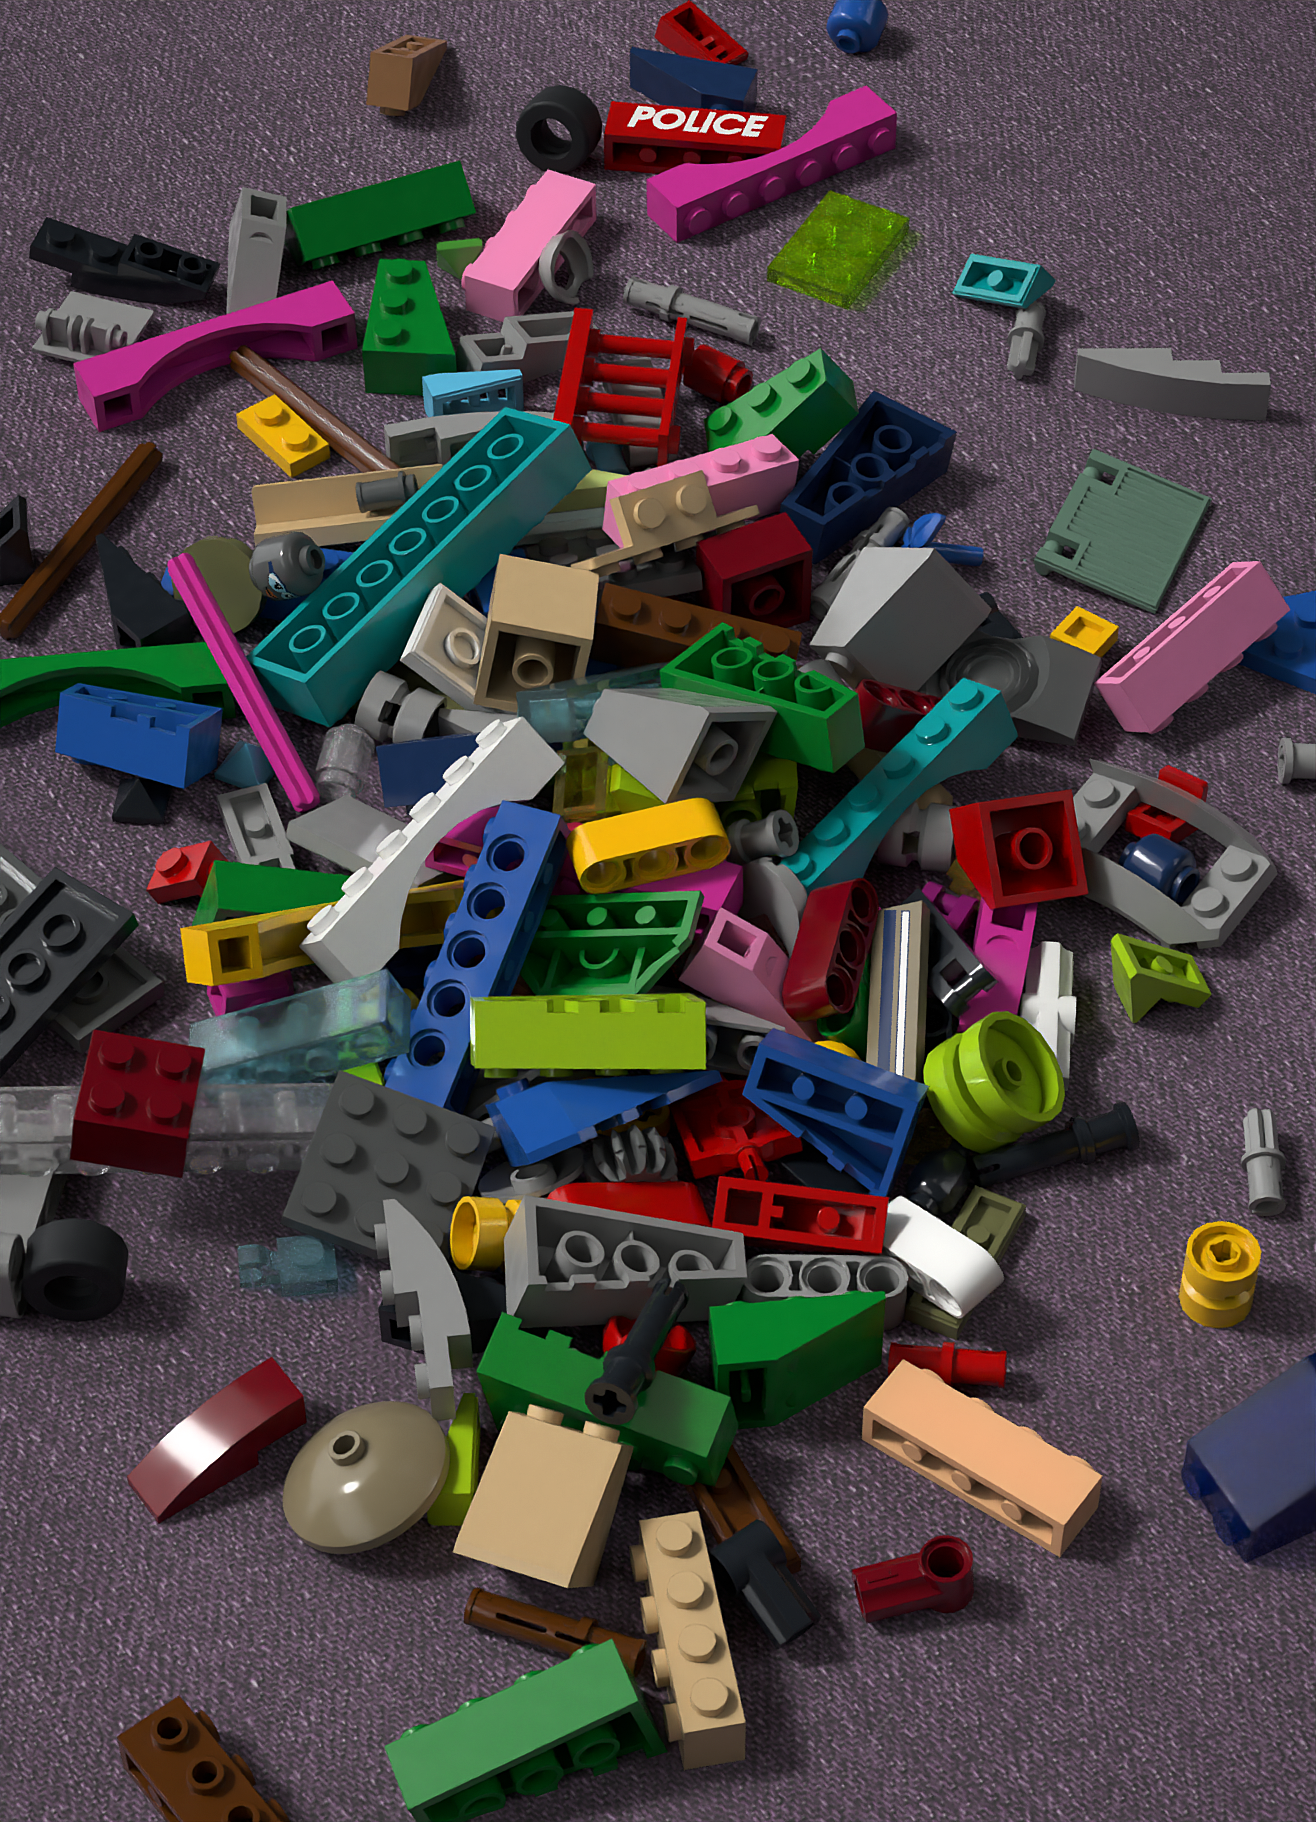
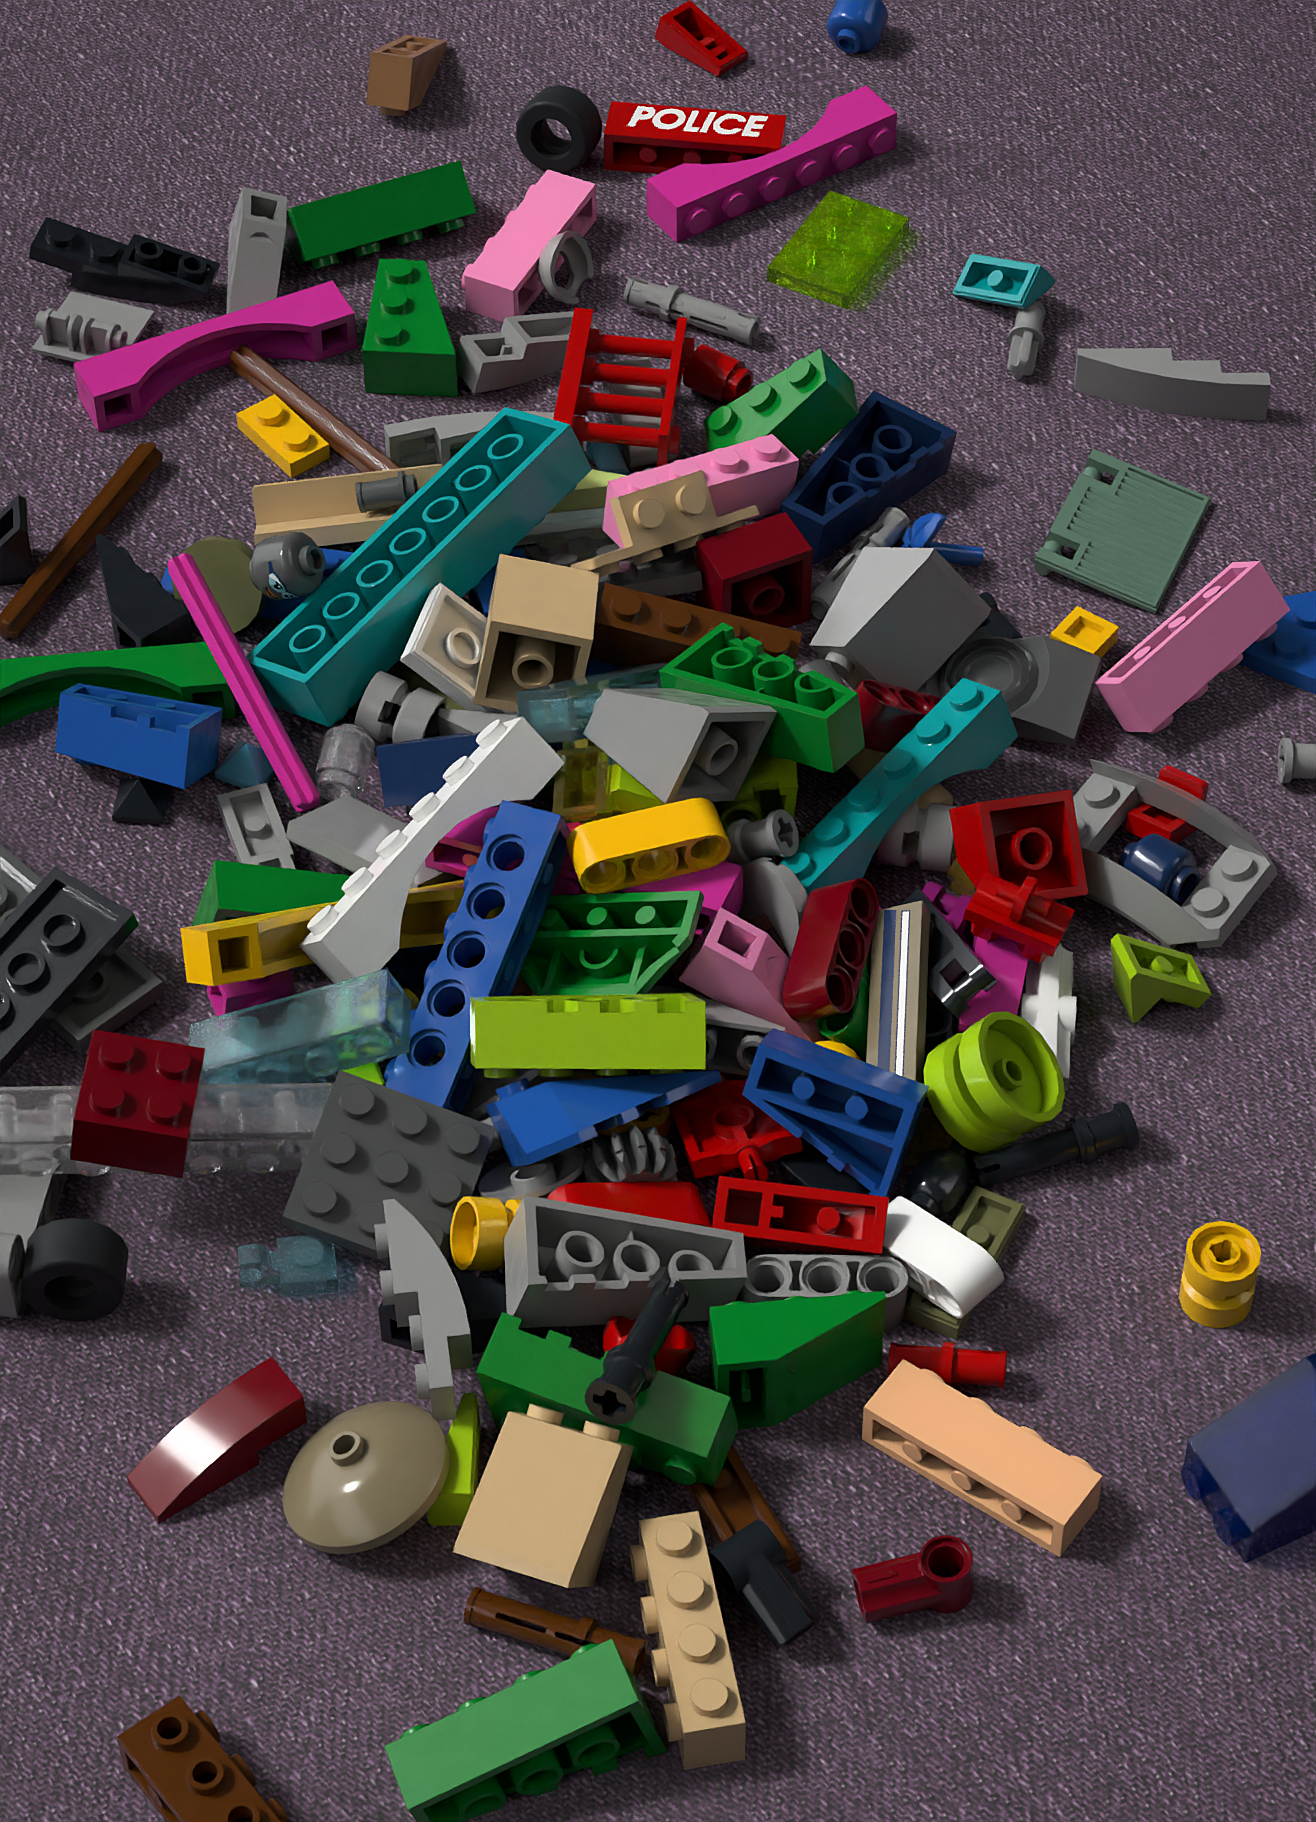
red bracket [146,841,229,904] -> none
medium azure slope [422,369,524,417] -> none
bright green slope [436,238,483,280] -> none
dark blue slope [630,47,758,113] -> none
light grey axle [1241,1108,1286,1216] -> none
none -> red hips [963,872,1075,963]

